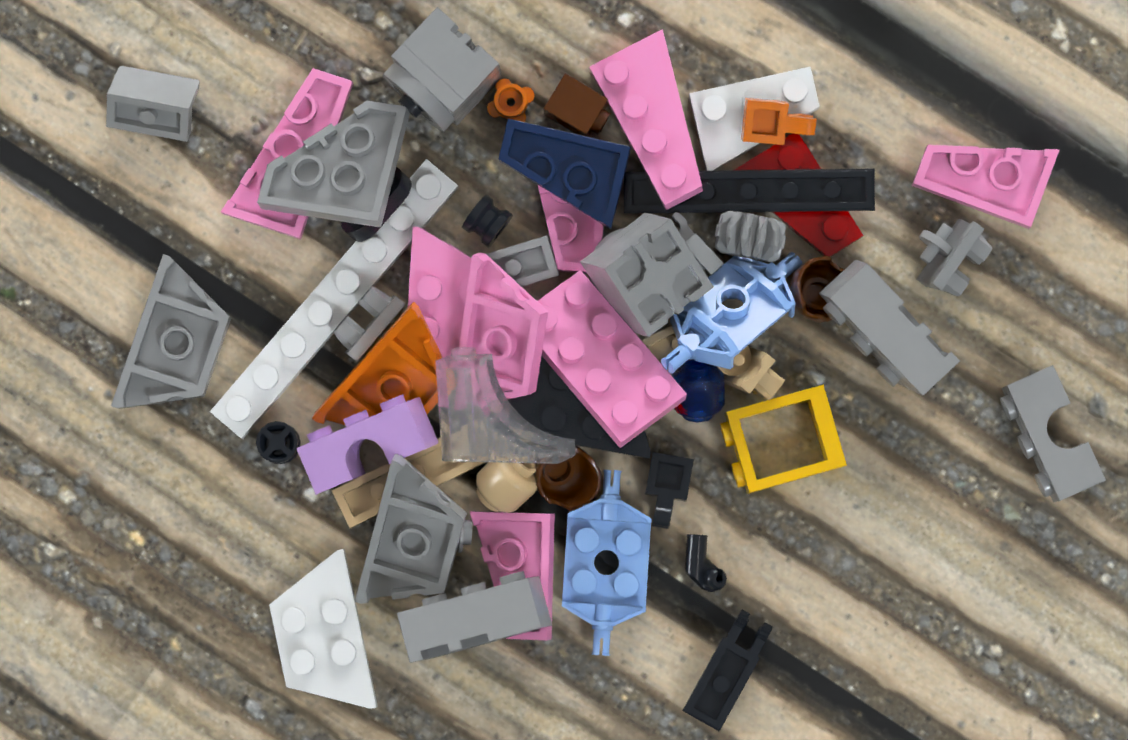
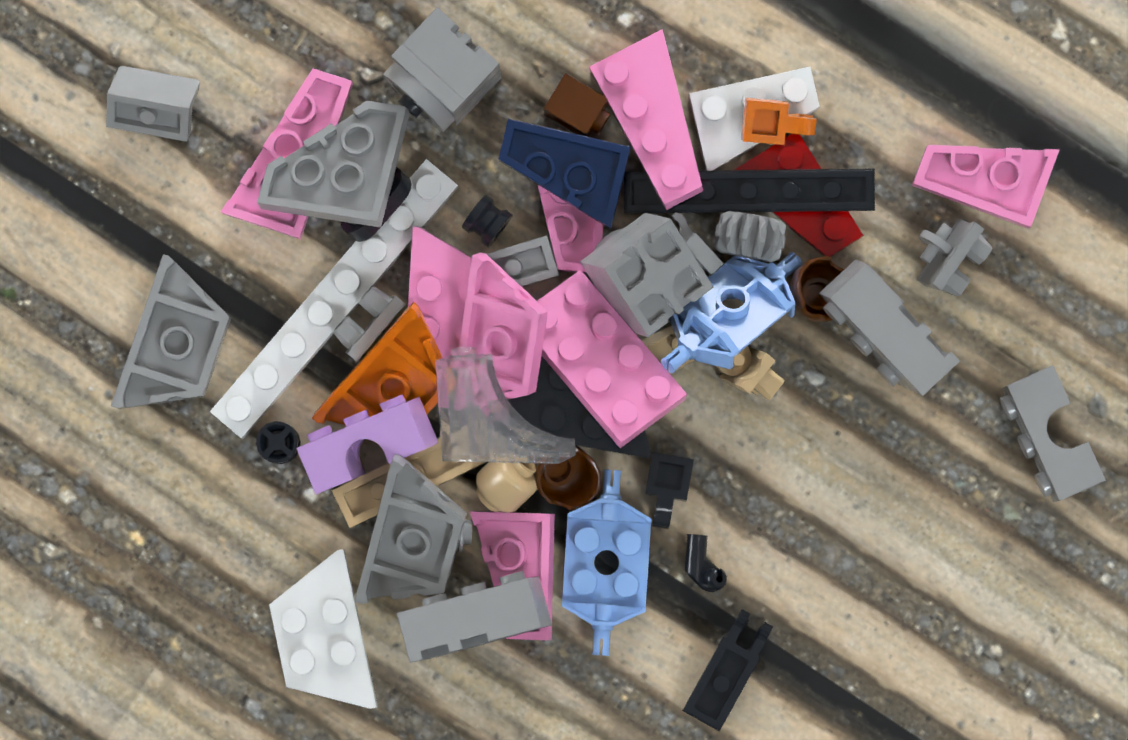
orange plate [487,79,534,122] -> none
clear blue head [671,359,725,423] -> none
yellow window [720,384,847,494] -> none

